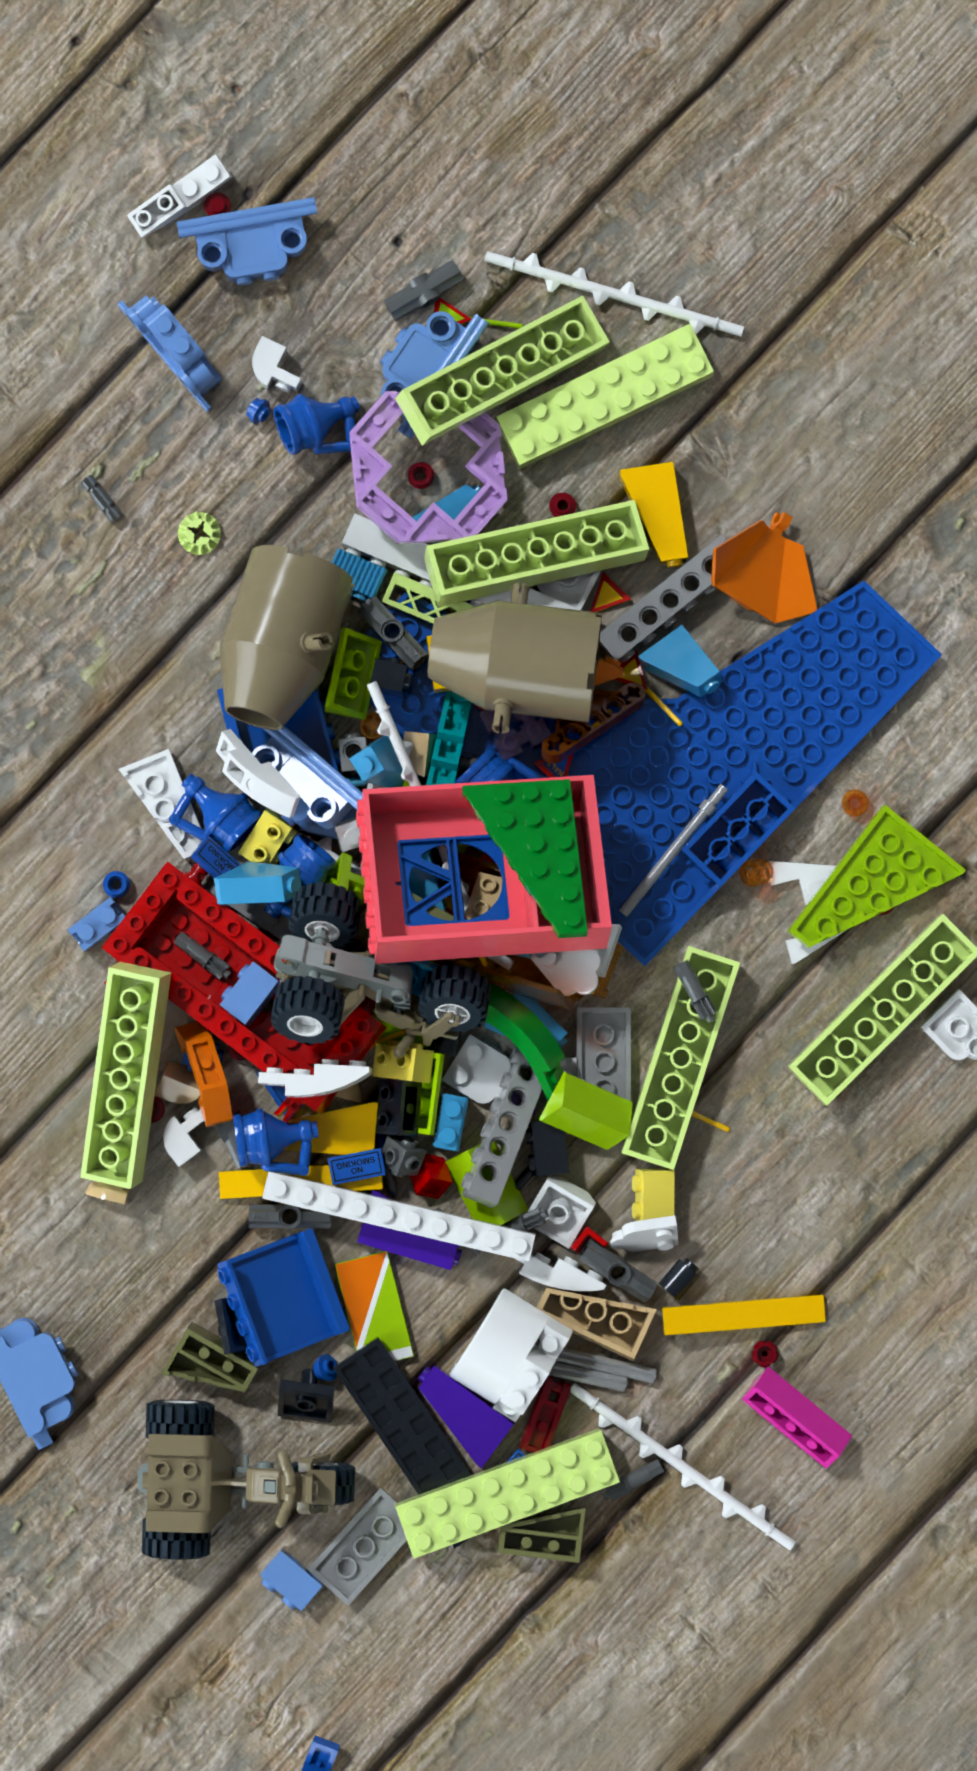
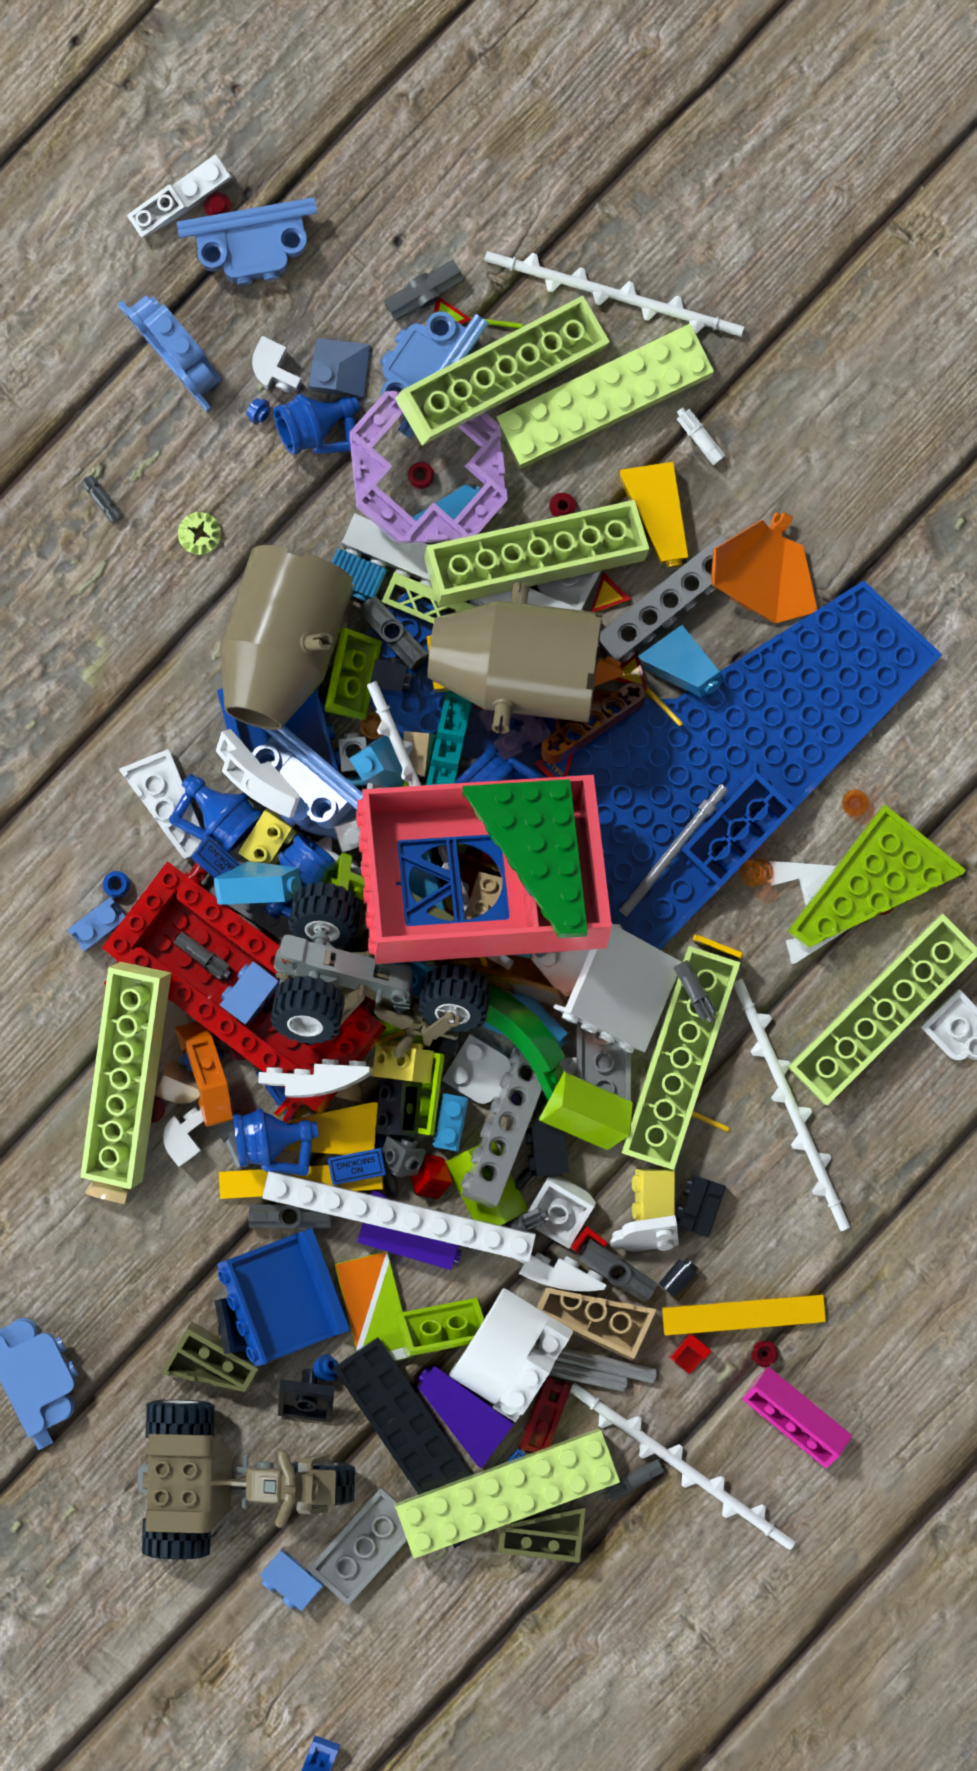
none -> sand blue slope [309,338,370,398]
none -> lime slope [398,1298,484,1356]
none -> white panel [554,923,682,1053]
none -> red panel [669,1333,711,1374]
none -> black brick [675,1175,726,1238]
none -> white piece [677,407,726,465]
none -> yellow piece [692,935,743,959]
none -> white plant [733,979,850,1231]

